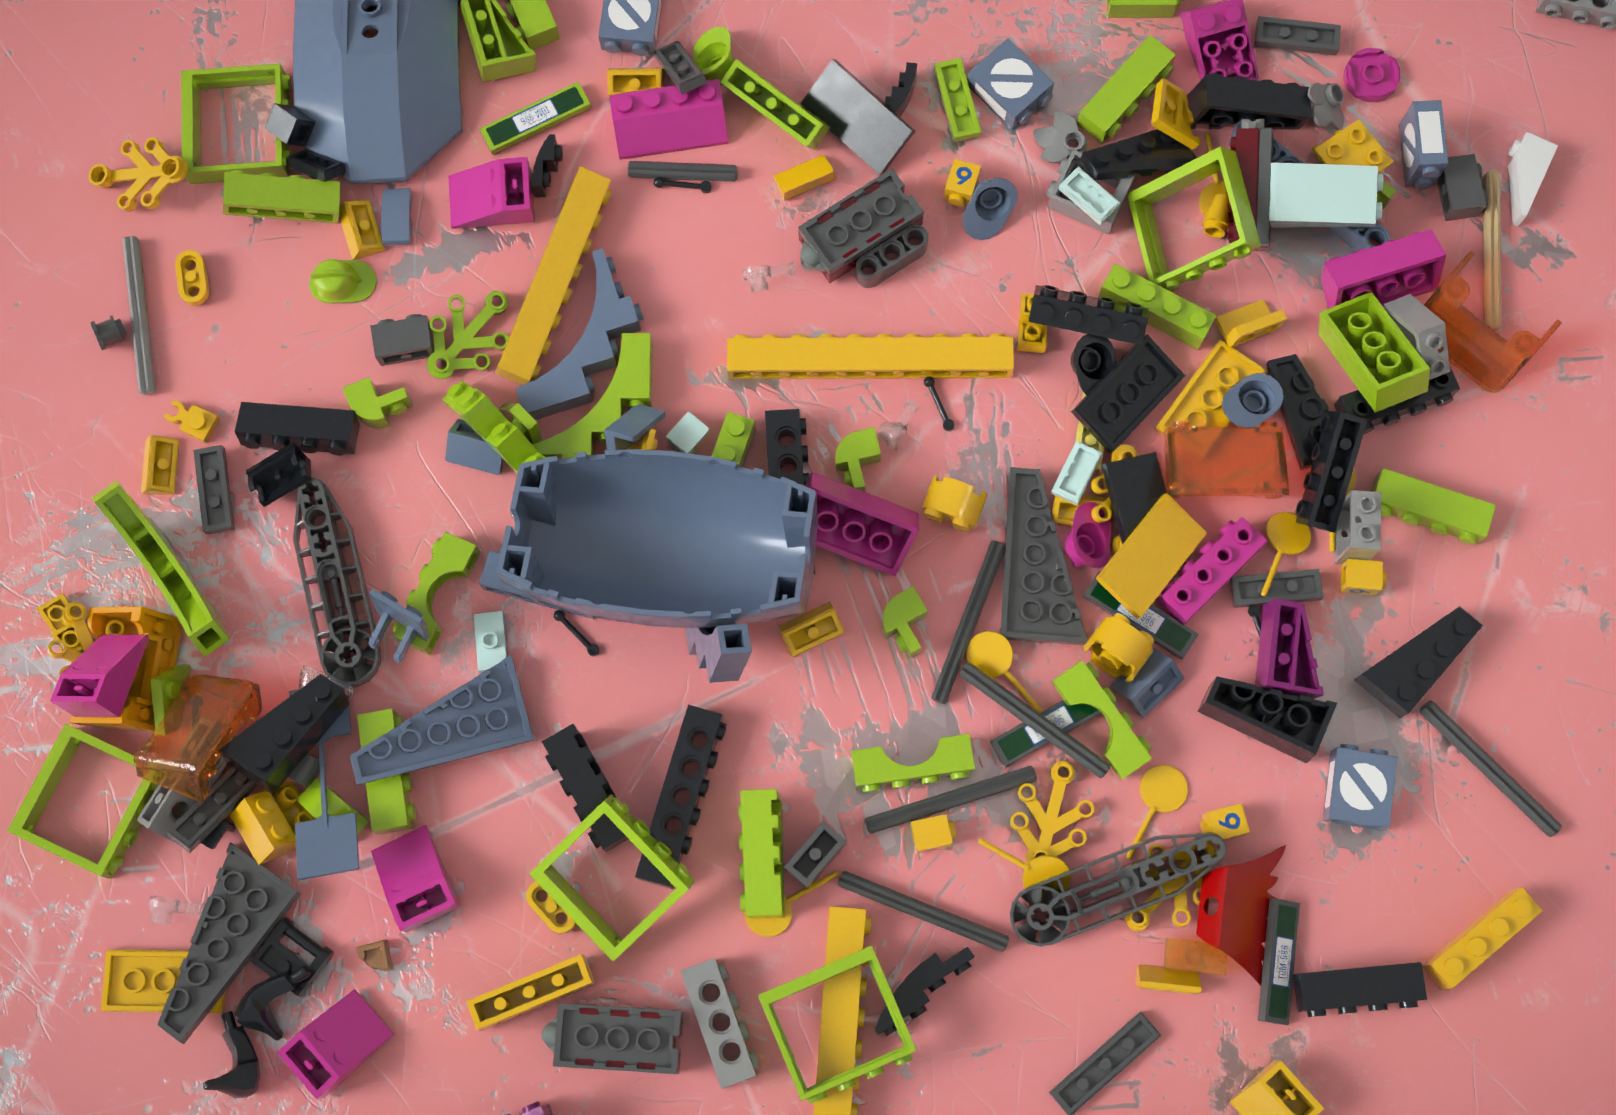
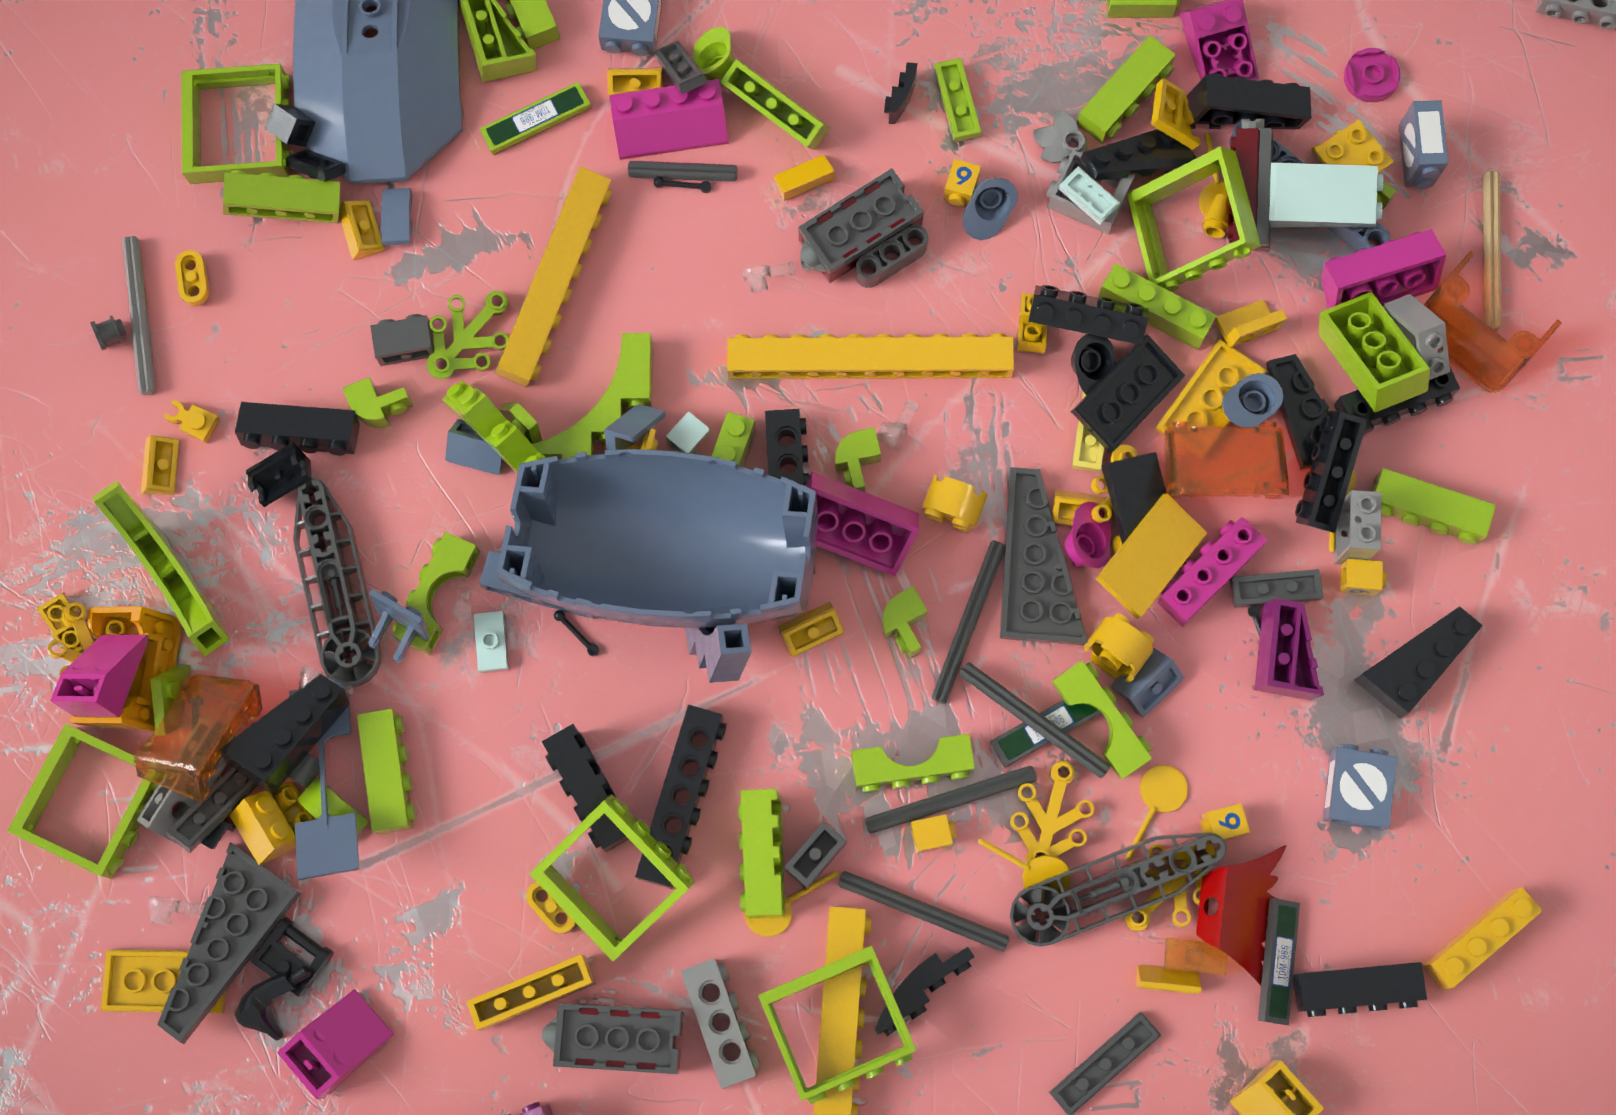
yellow plant [88,137,188,212] -> none
dark grey plate [193,445,235,535] -> none
black animal [203,1011,260,1099] -> none
lime piece [309,259,377,303] -> none
sand blue wing [350,655,534,786] -> none
medium nougat tile [356,940,393,971] -> none
dark pink slope [371,825,462,933] -> none
dark pink slope [448,157,535,229] -> none
sand blue arch [516,248,644,420] -> none
black slope [531,134,563,197] -> none
tile [800,59,915,175] -> none
black hinge [924,376,954,431] -> none
yellow piece [966,631,1043,713] -> none
sand blue brick [967,39,1054,129] -> none
light aqua plate [1051,441,1103,505] -> none
tile [1082,571,1198,660] -> none
black wedge [1197,676,1337,763] -> none
dark grey plate [1254,16,1341,55] -> none
yellow piece [1261,512,1311,597] -> none
light grey plate [1308,83,1344,130] -> none
dark grey axle [1420,701,1562,837] -> none
dark grey brick [1437,154,1488,221] -> none
white slope [1508,132,1558,227] -> none

